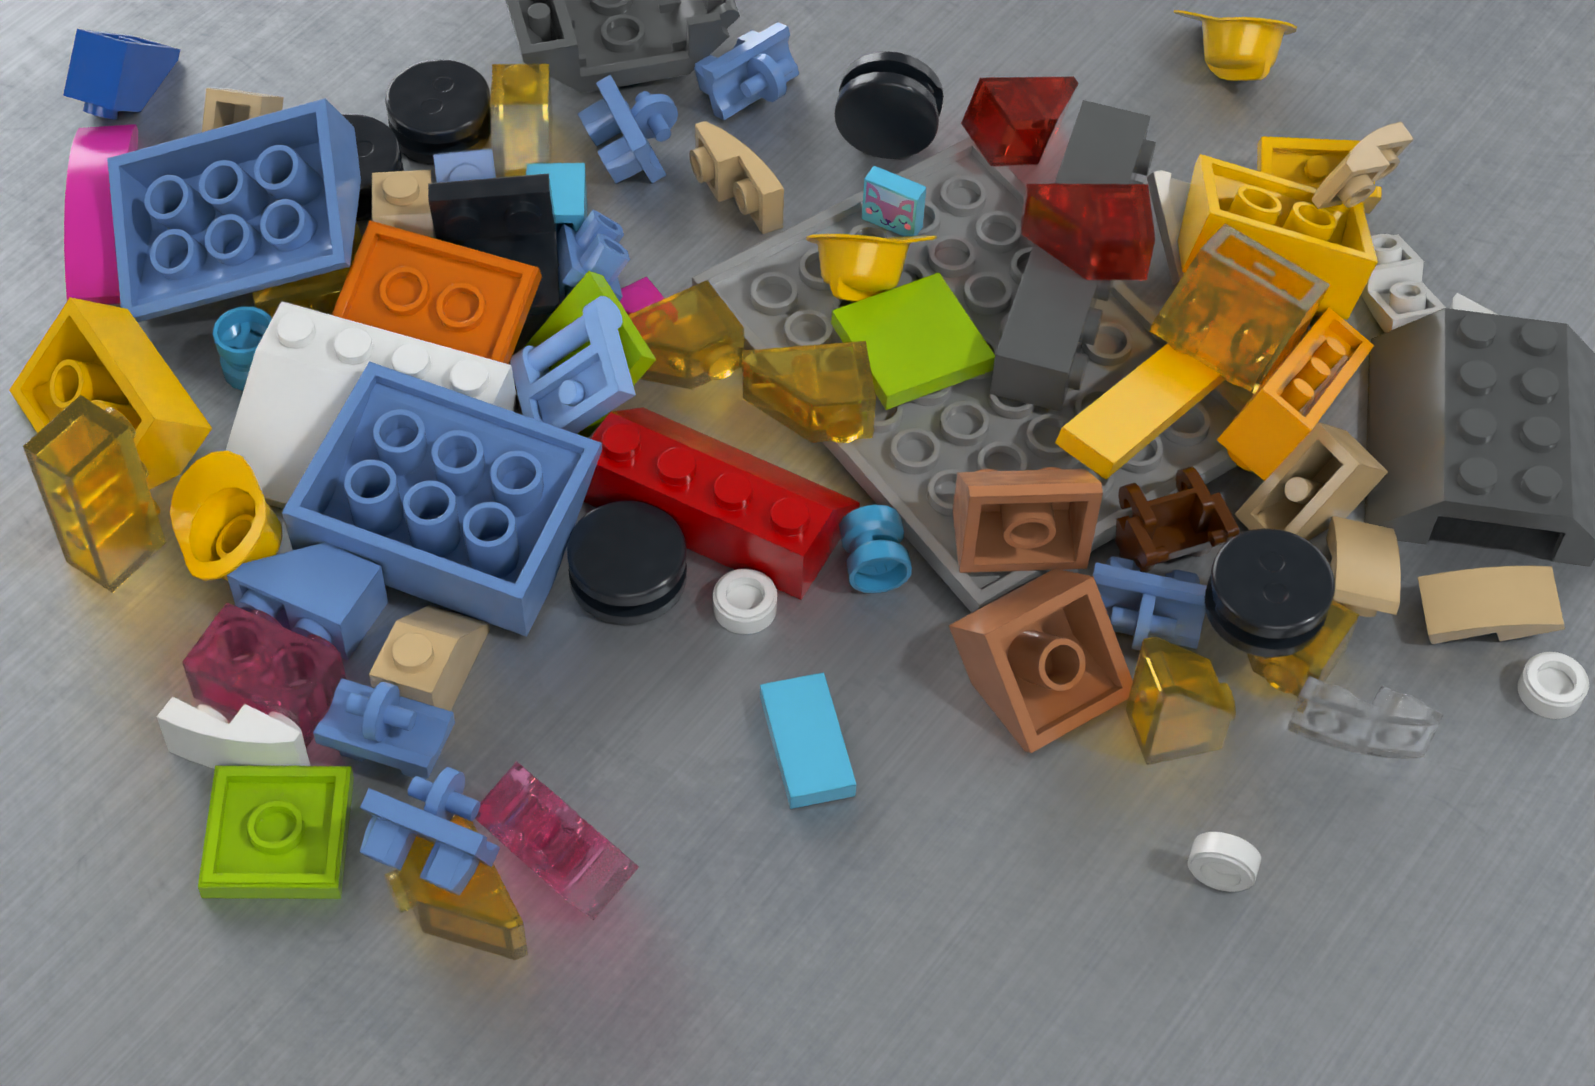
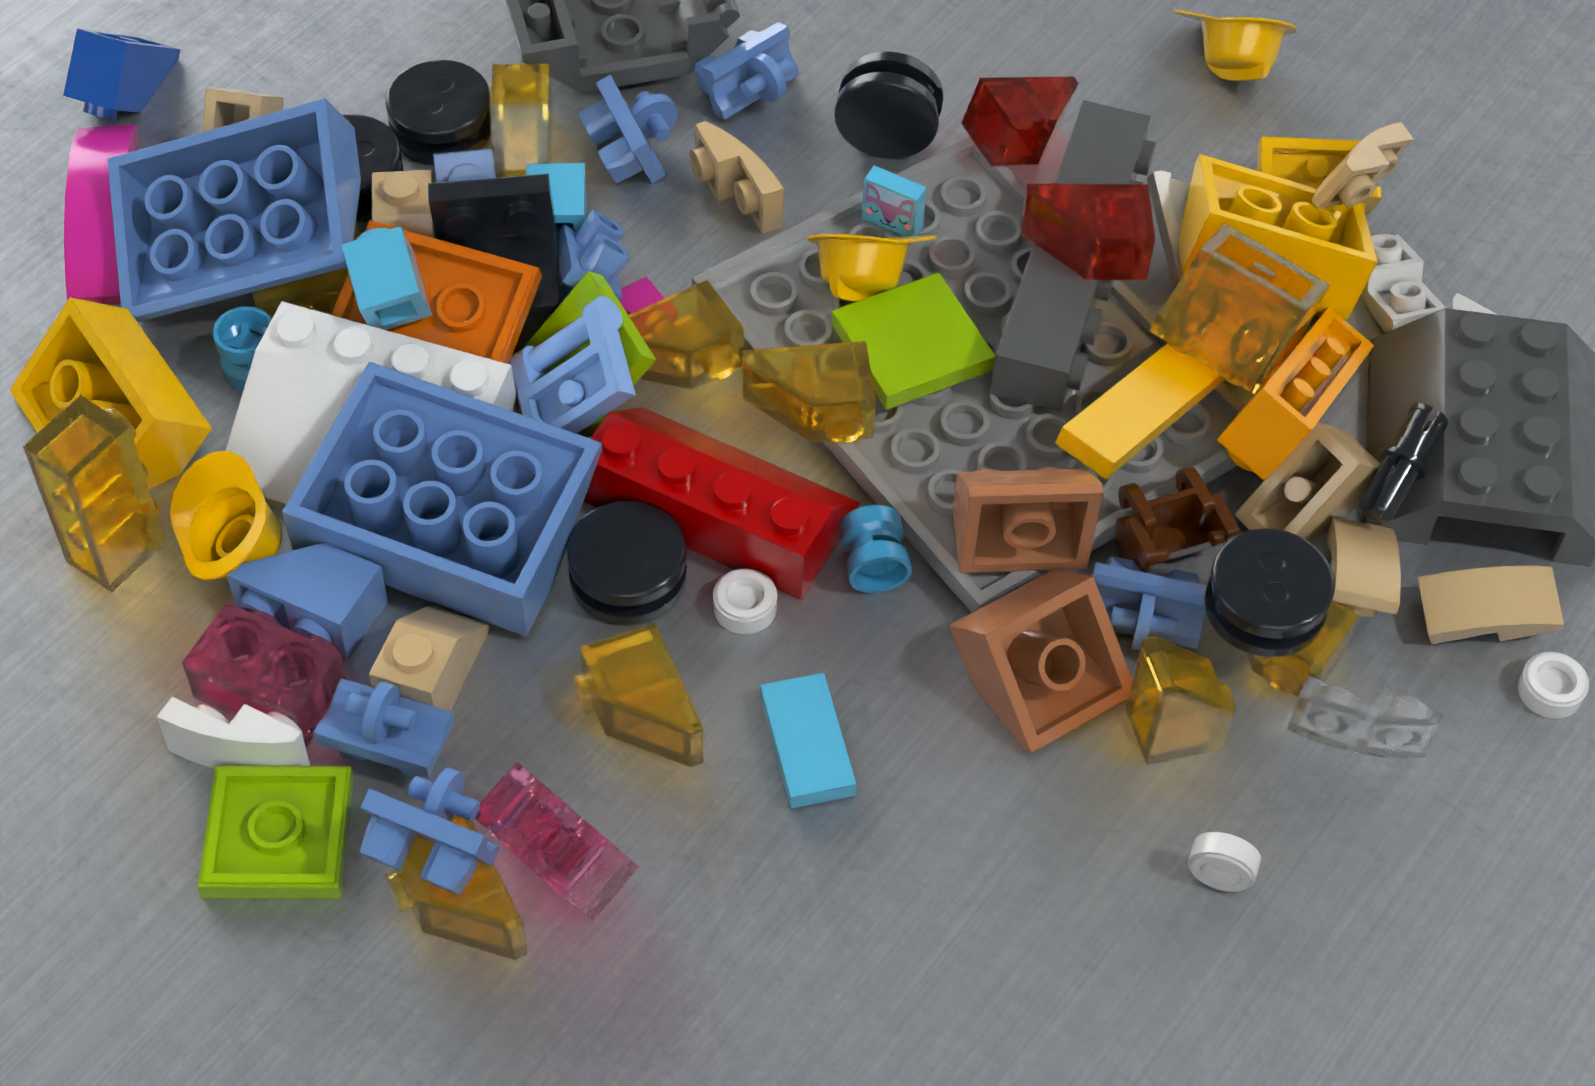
none -> medium azure brick [341,226,432,330]
none -> clear yellow slope [574,623,704,767]
none -> black axle [1358,403,1449,524]

